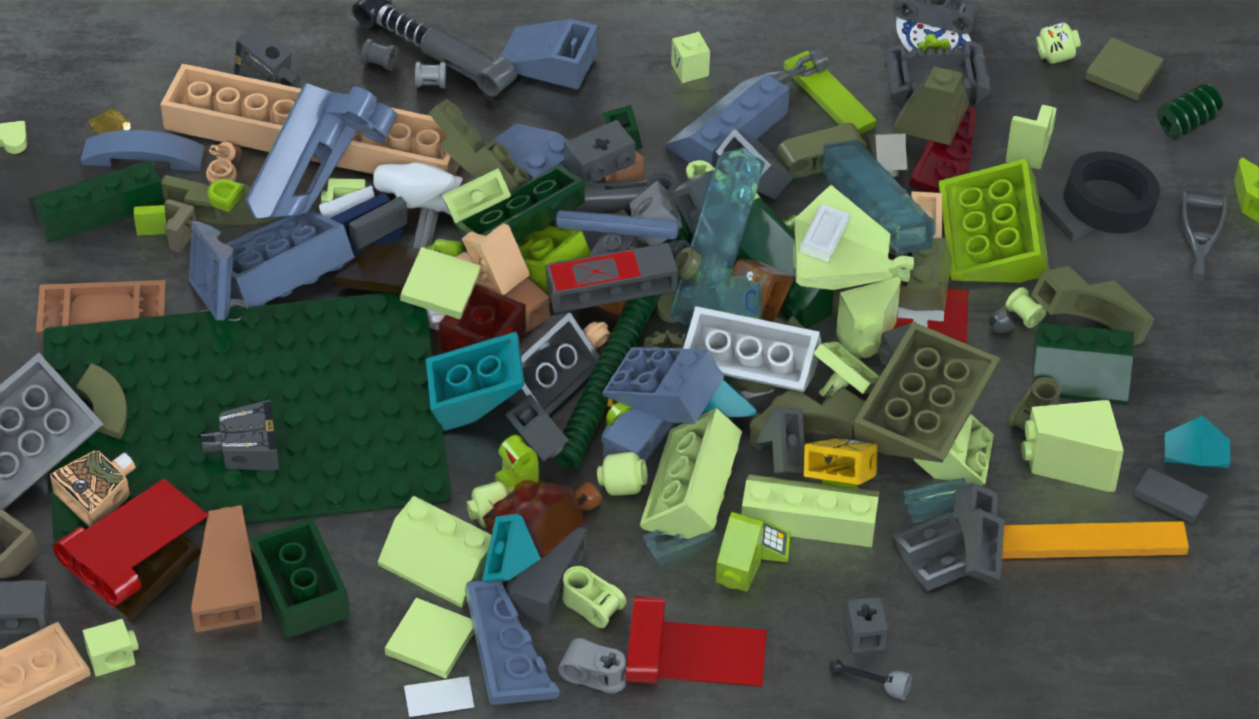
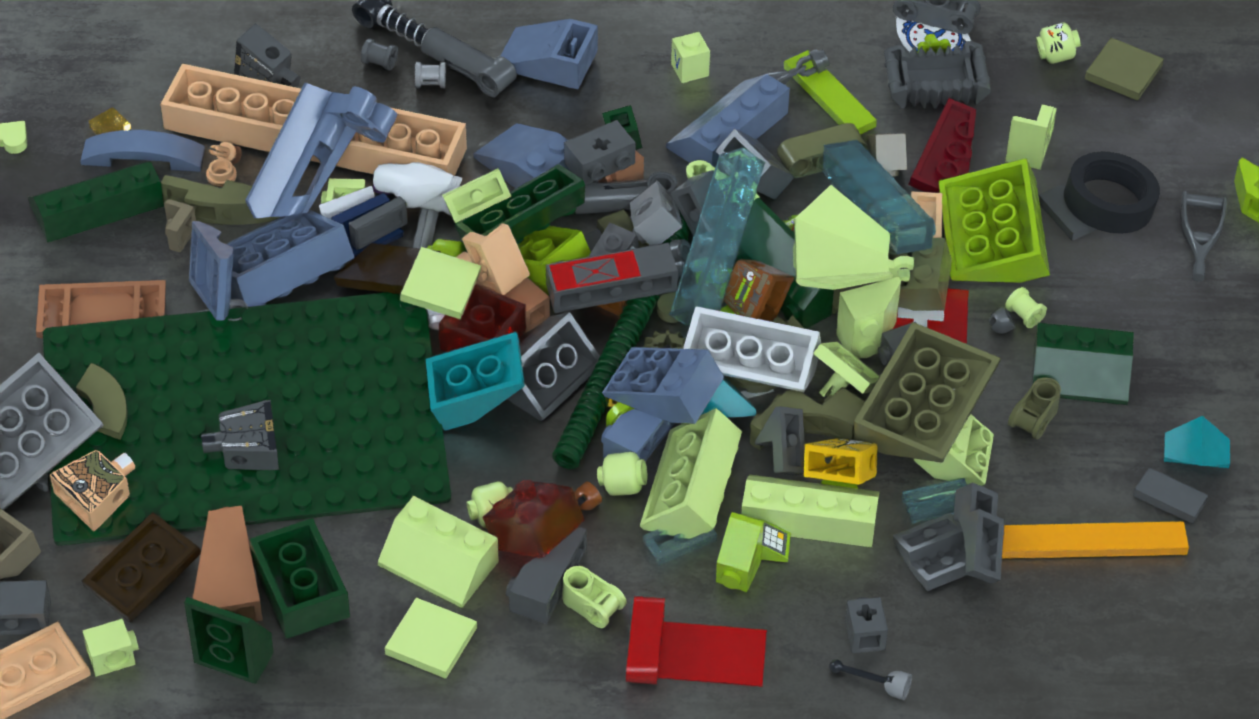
red piece [53,479,209,606] -> none
lime tile [134,205,167,236] -> none
lime tile [207,179,245,213] -> none
white sticker [404,676,474,717] -> none
olive slope [428,99,530,192] -> none
sand blue wing [465,581,560,705] -> none
teal slope [482,514,541,583] -> none
lime leg [495,435,539,498] -> none
dark grey brick [505,394,569,461] -> none
sand blue axle [556,210,679,239] -> none
light grey piece [558,638,626,694] -> none
light nougat plate [583,322,611,350] -> none
olive tile [674,247,702,280] -> none
clear light blue brick [716,276,762,320] -> none
white tile [799,204,851,263] -> none
olive slope [893,66,969,145] -> none
yellowish green slope [1021,400,1124,492] -> none
olive arch [1031,266,1155,345] -> none
dark green piece [1157,83,1223,140] -> none
none -> dark green slope [184,597,274,684]

